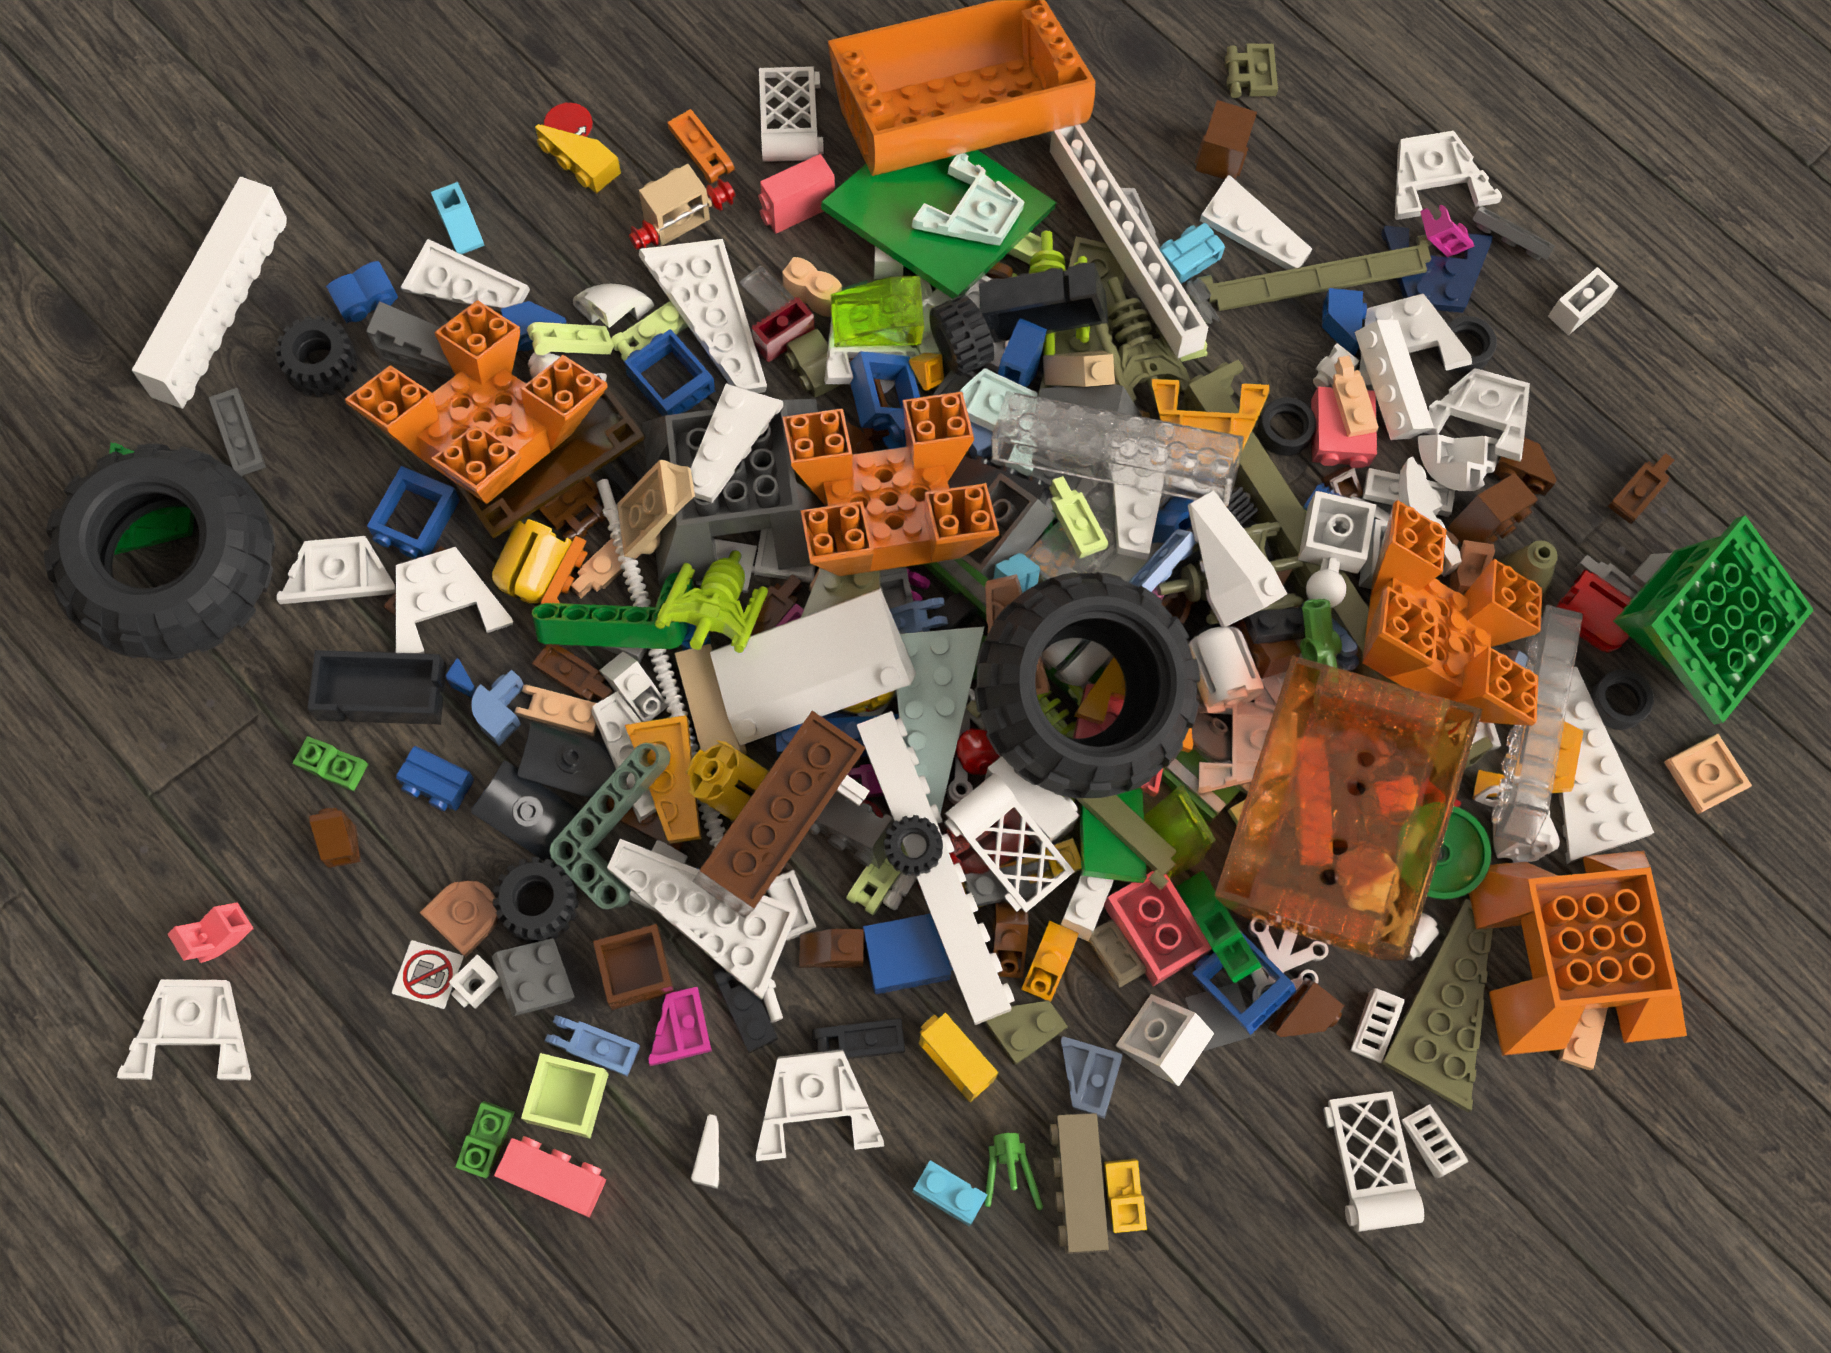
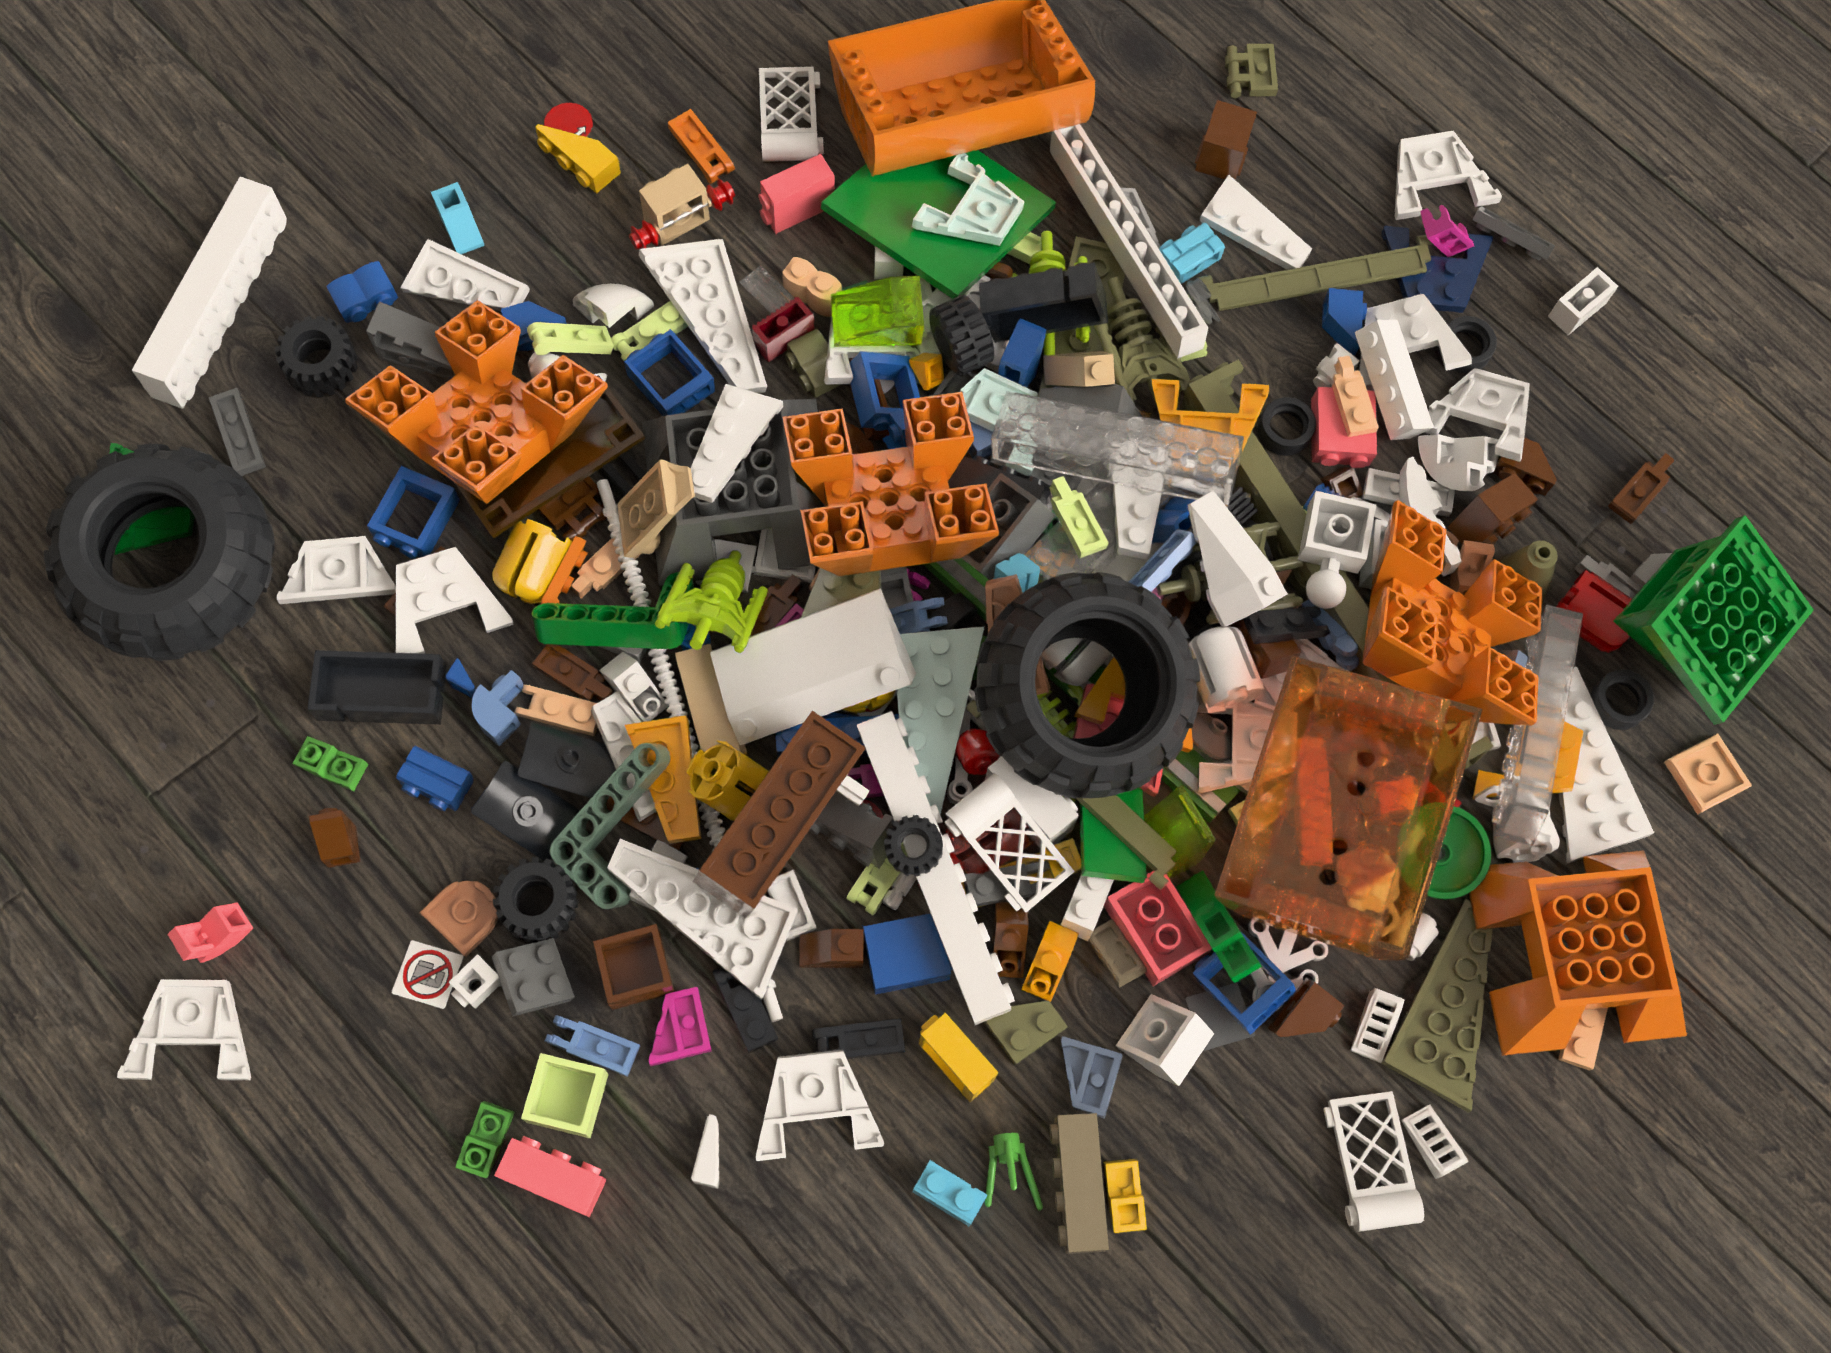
bright green piece [1300,599,1342,694] -> none

